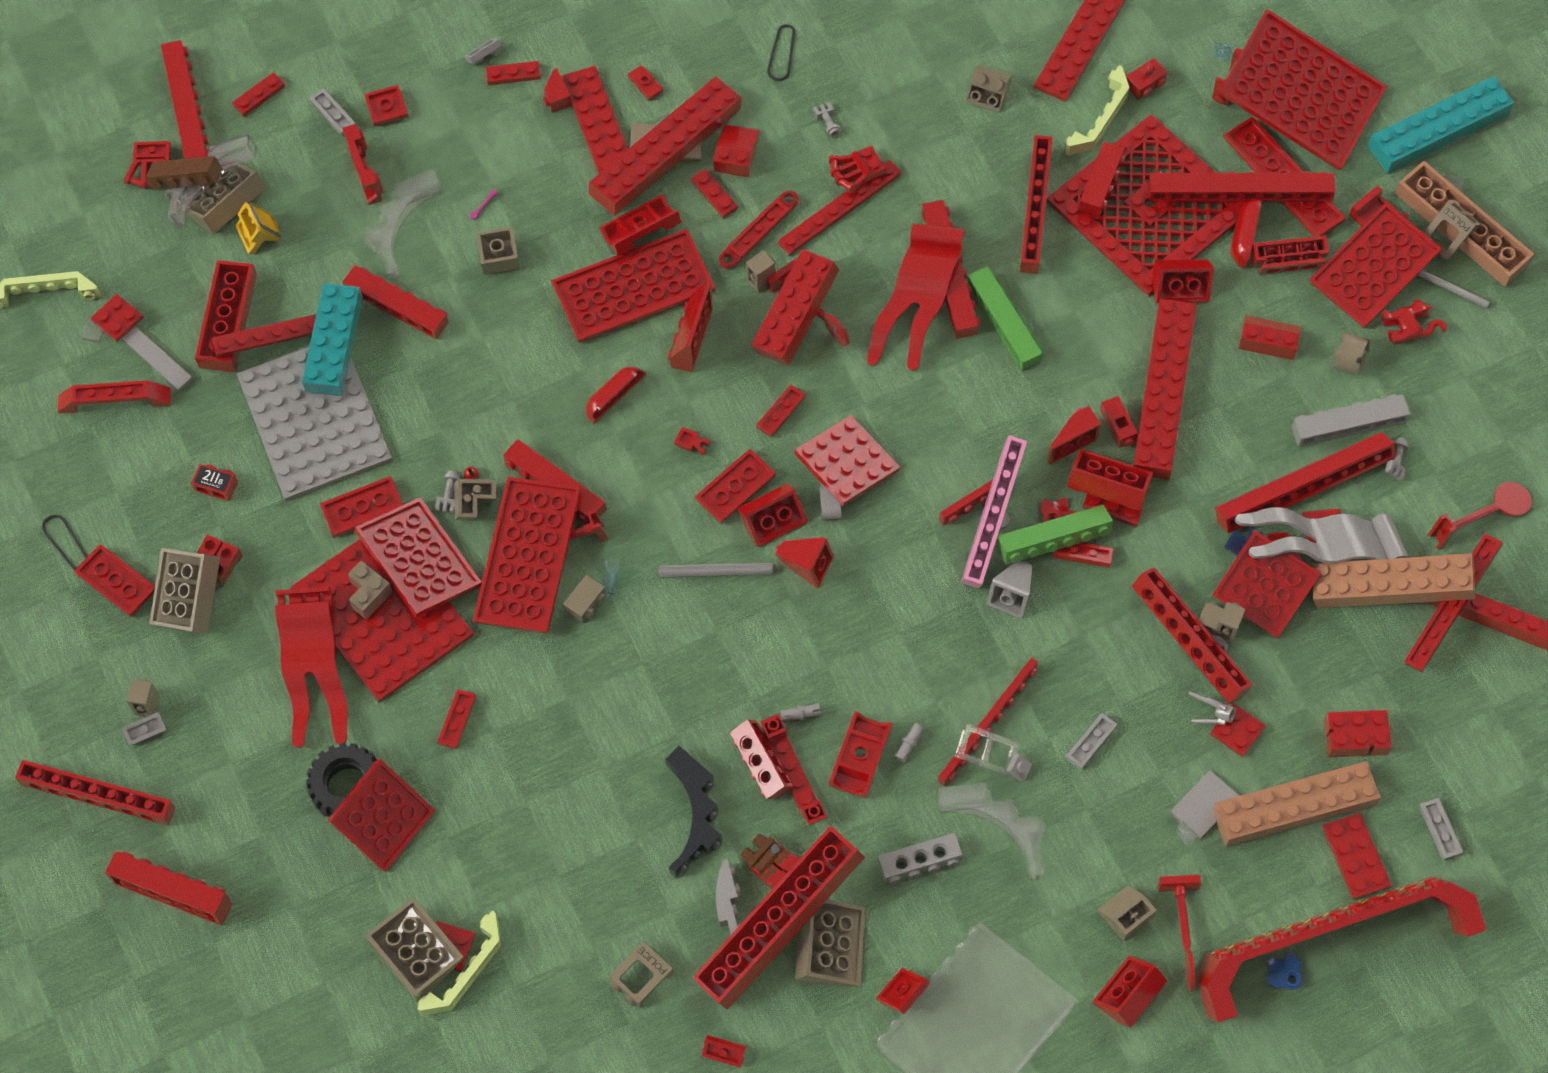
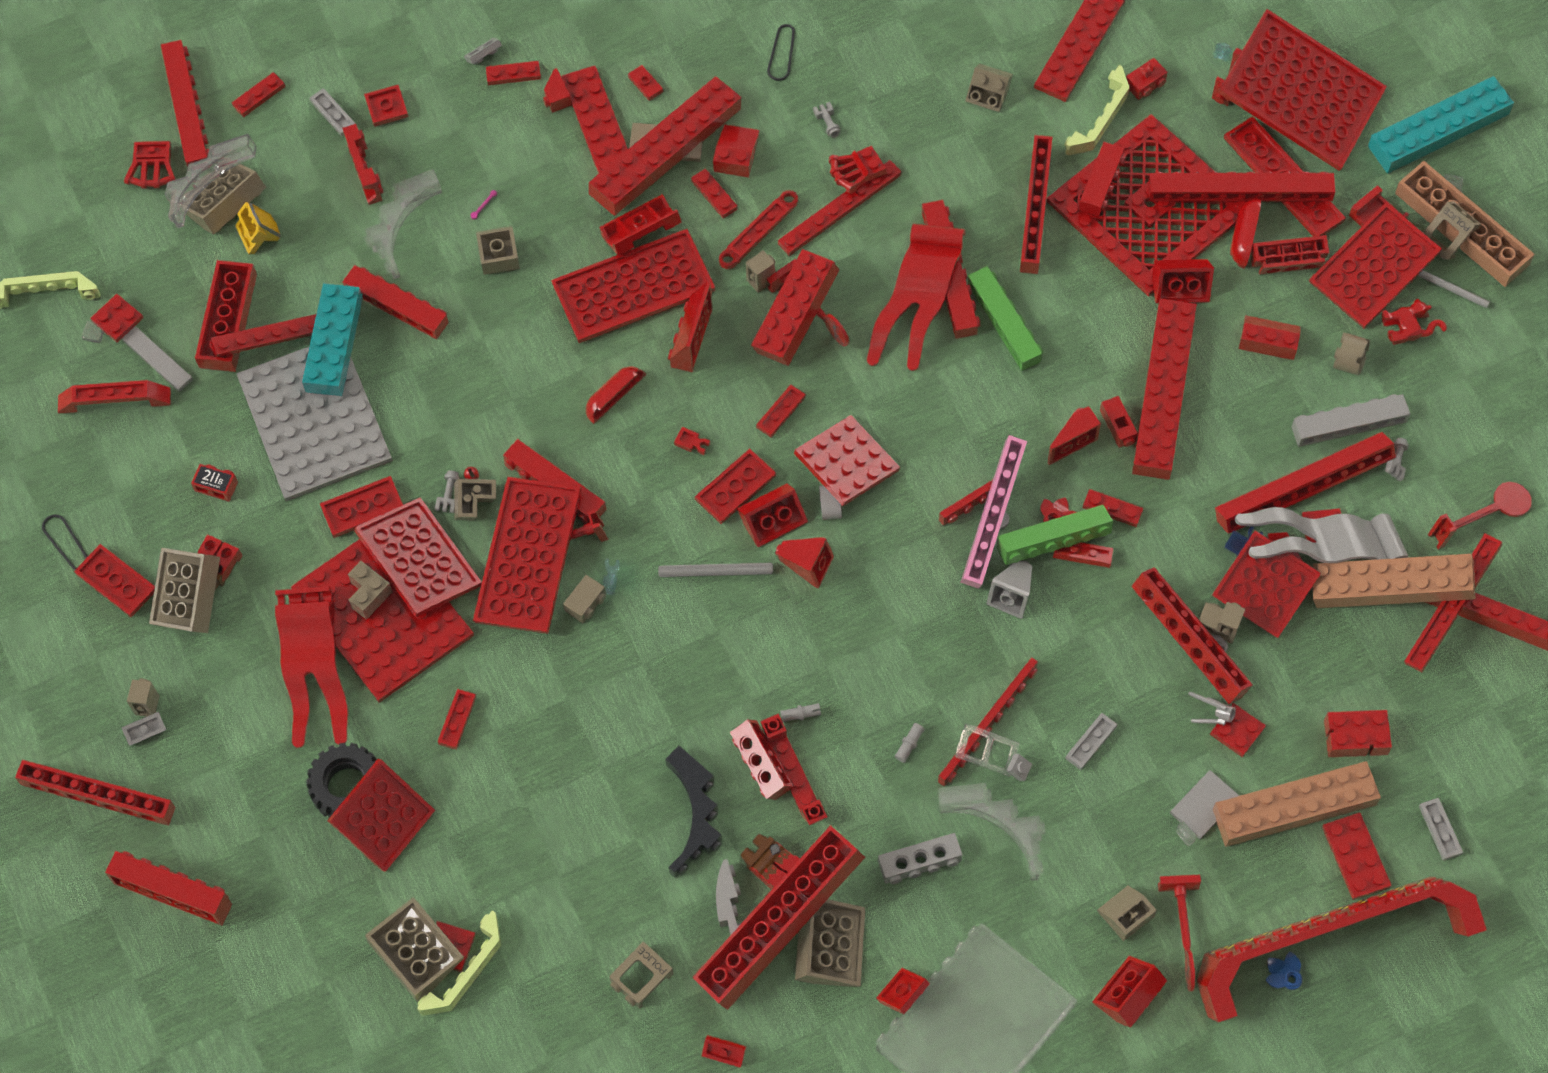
reddish brown brick [146,156,223,190] -> none
red piece [829,711,892,799] -> none
red brick [1067,449,1153,511] -> none

